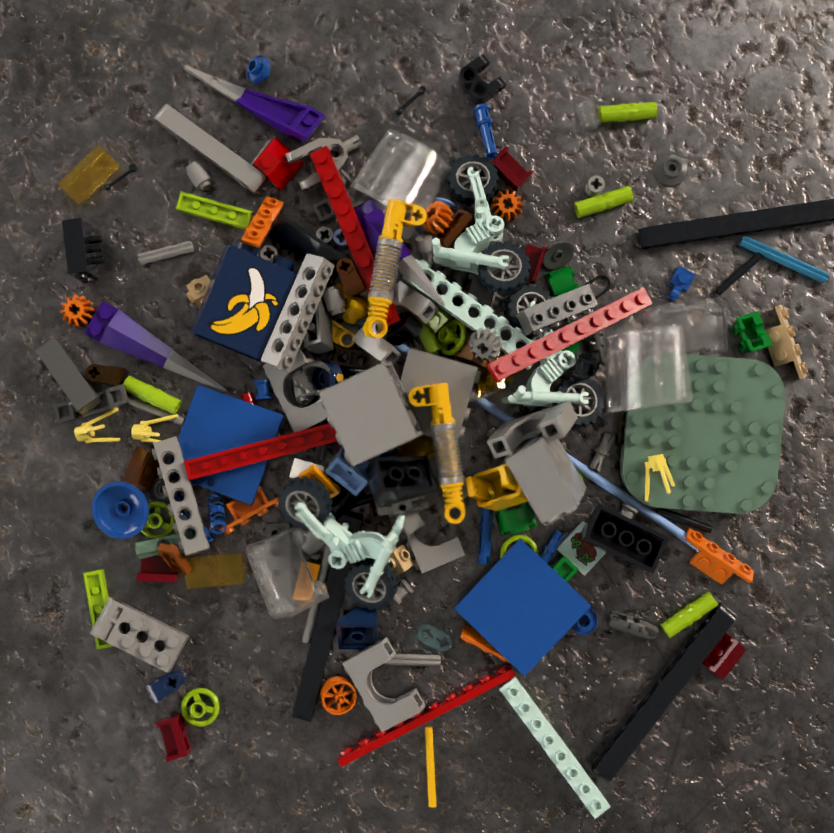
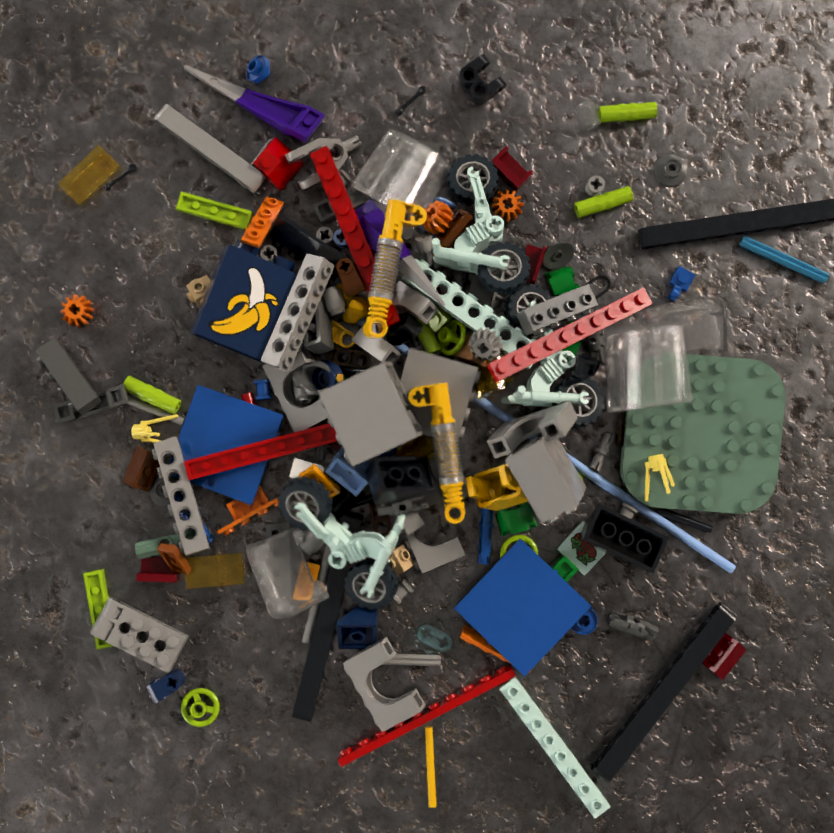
black piece [62,218,106,283] -> none
light yellow plant [74,408,121,444] -> none
dark purple plate [83,301,227,392] -> none
dark brown piece [85,364,126,387] -> none
blue dish [92,481,149,539] -> none
light grey axle [138,241,194,265] -> none
lime piece [141,501,176,539] -> none
dark red panel [155,713,192,762] -> none
light grey brick [186,161,213,191] -> none
blue piece [207,494,227,534] -> none
orange wheel [319,676,357,715] -> none
blue pin [473,104,498,160] -> none
blue pin [539,530,565,564] -> none
lime axle [660,592,718,638] -> none
orange bracket [685,528,754,585] -> none
black bar [715,253,762,295] -> none
green cylinder [732,311,773,353] -> none
tan bracket [764,305,808,379] -> none

